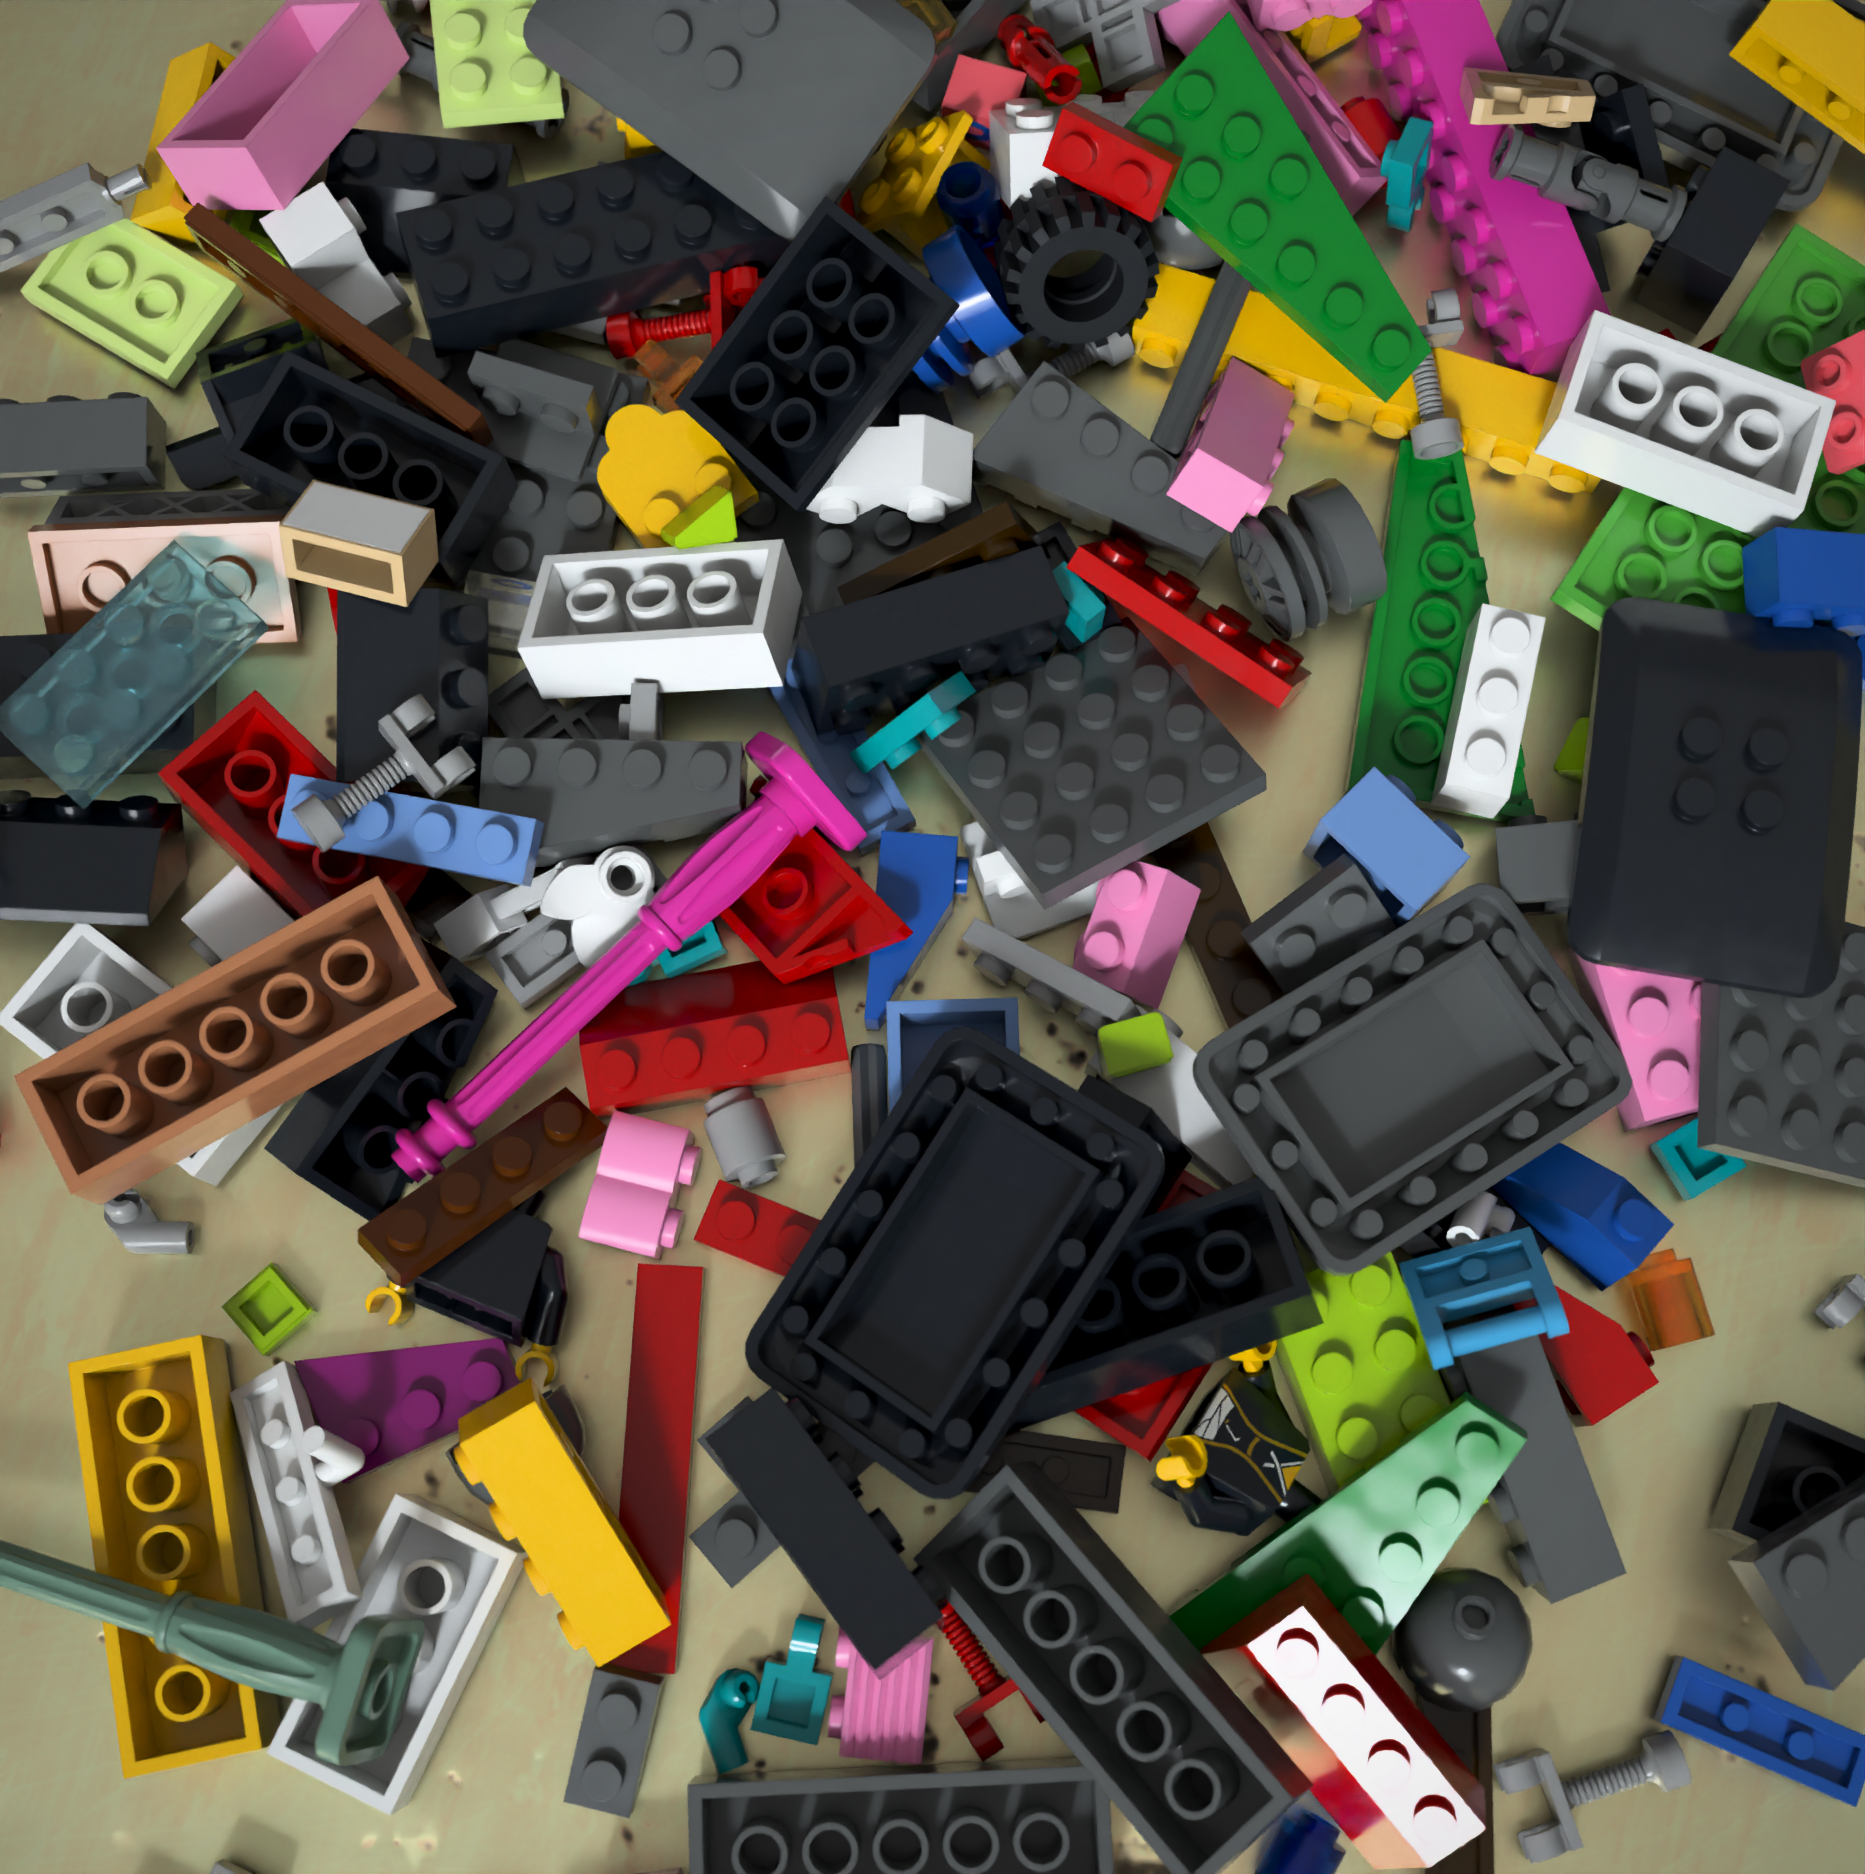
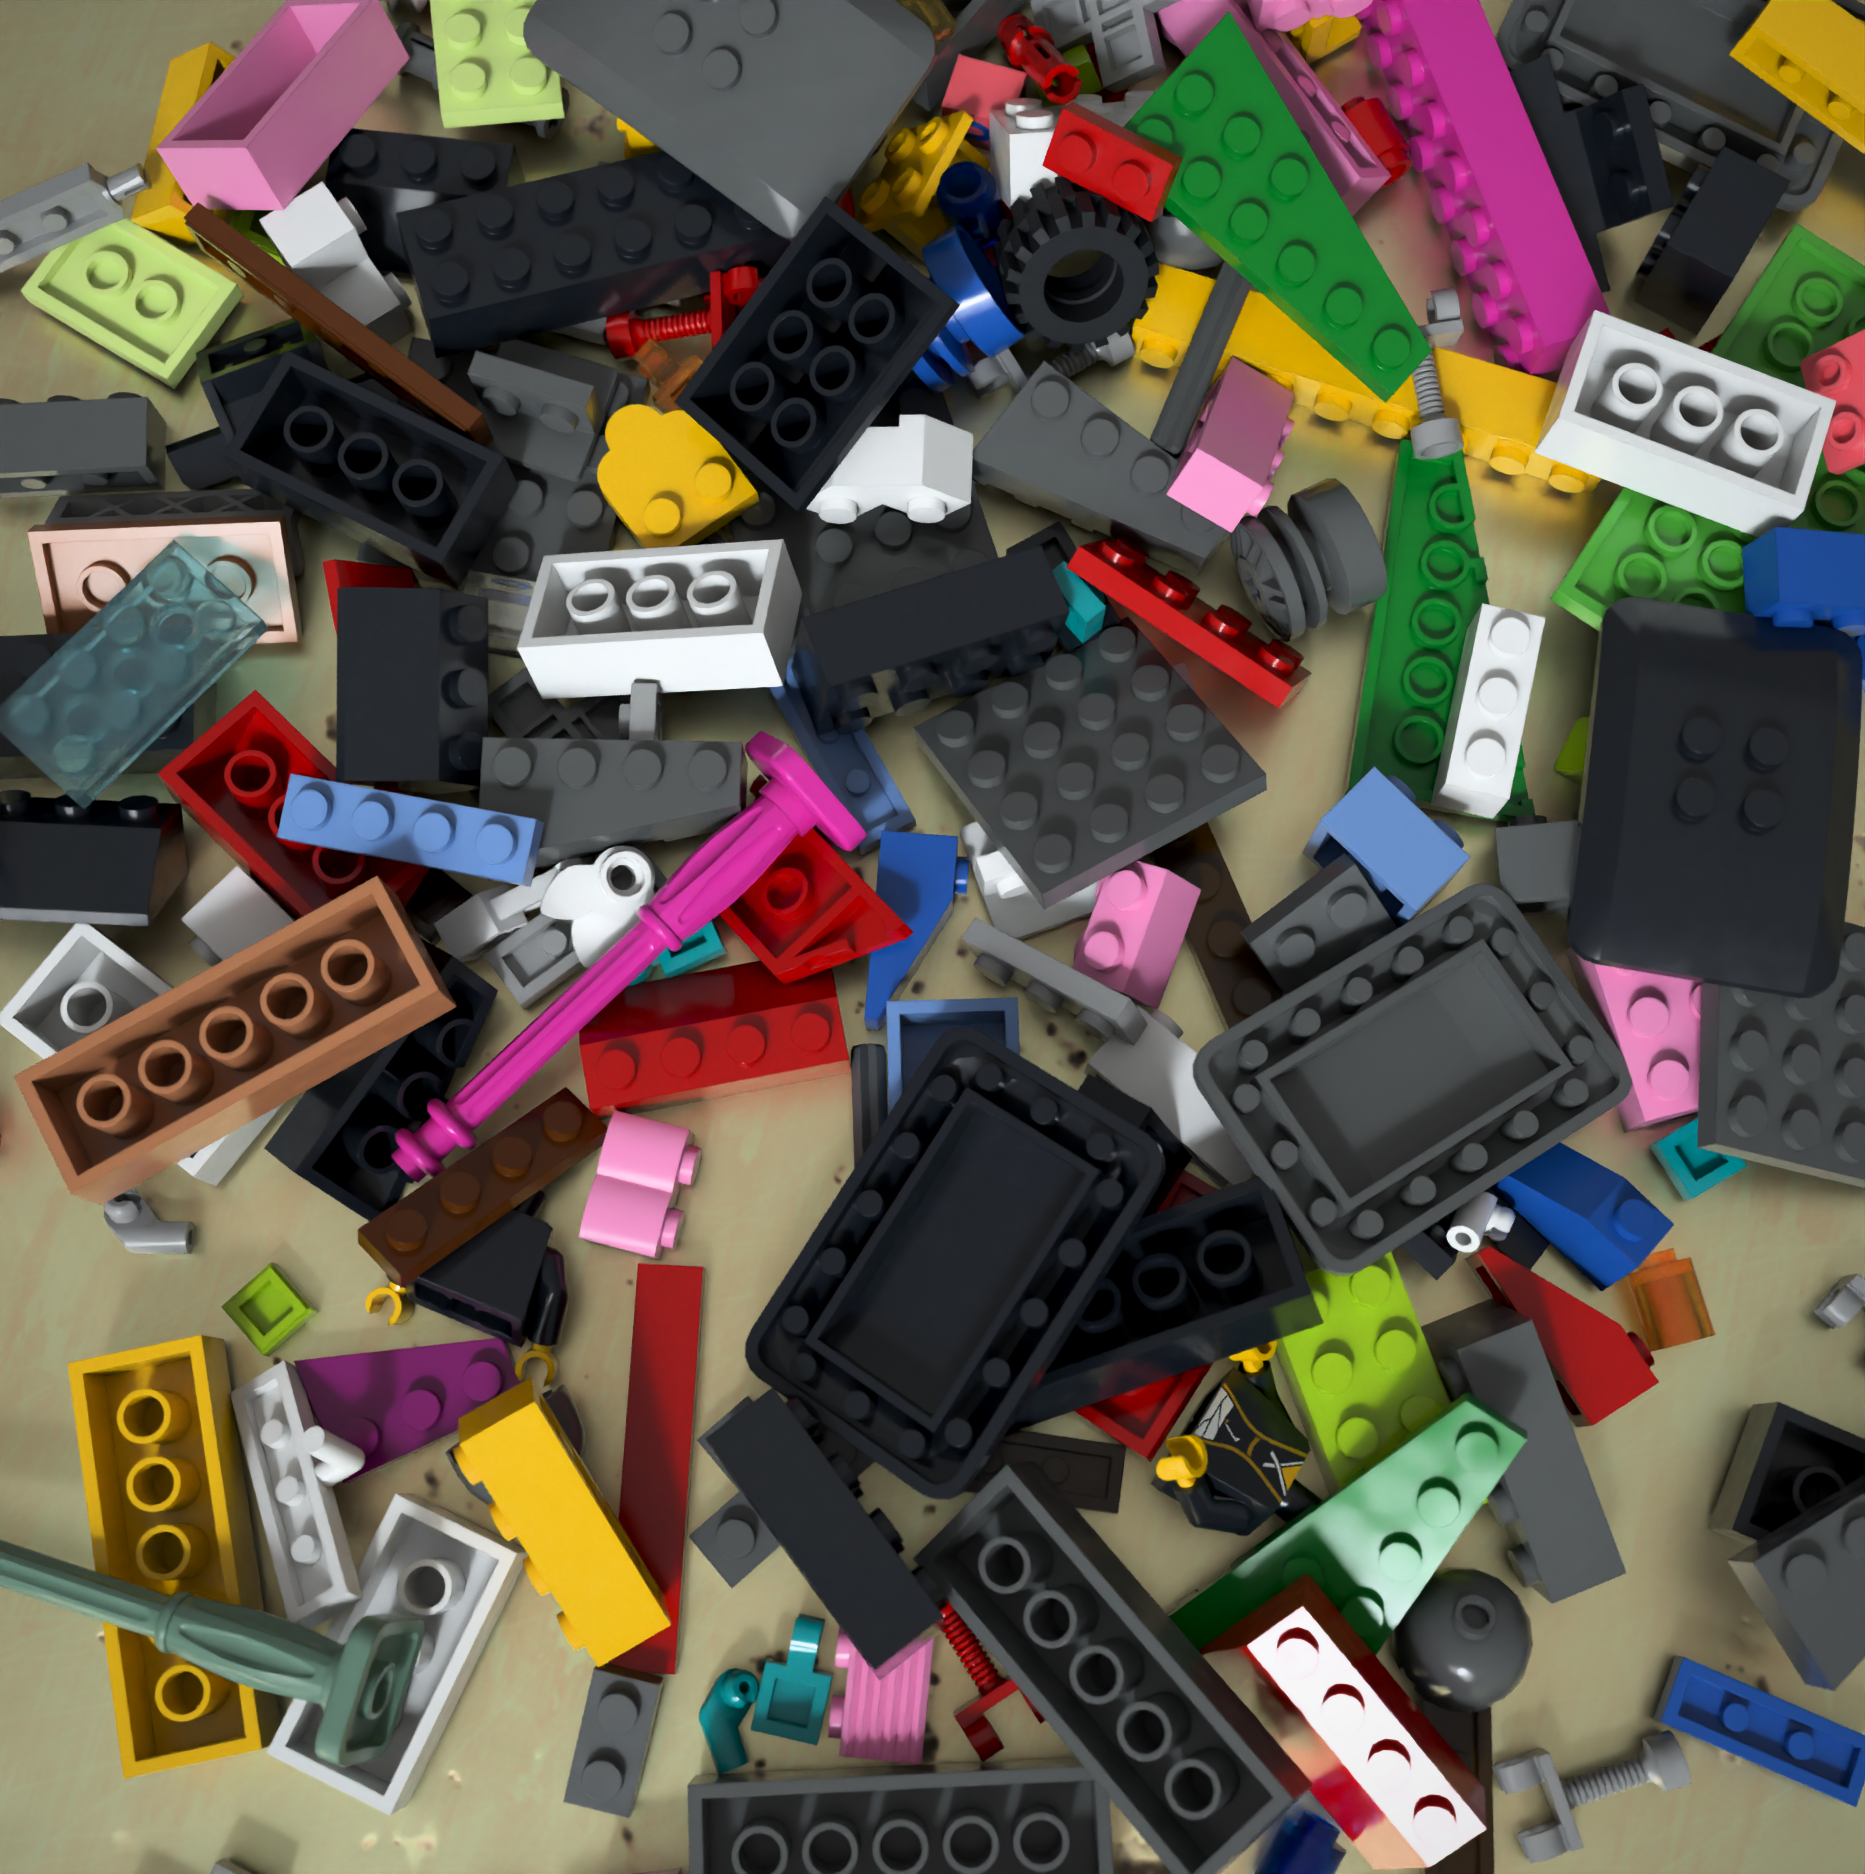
brick [278,480,439,607] -> none
light grey bar [291,694,476,853] -> none
lime slope [661,485,738,550] -> none
red plate [693,1179,821,1278] -> none
light grey brick [703,1086,786,1188] -> none
dark brown wing [837,501,1051,605] -> none
teal plate [849,671,976,774] -> none
lime slope [1097,1012,1174,1081] -> none
teal plate [1380,117,1434,232] -> none
dark azure plate [1399,1227,1570,1370] -> none
tan wing [1459,67,1596,128] -> none
dark grey piece [1489,124,1687,242] -> none

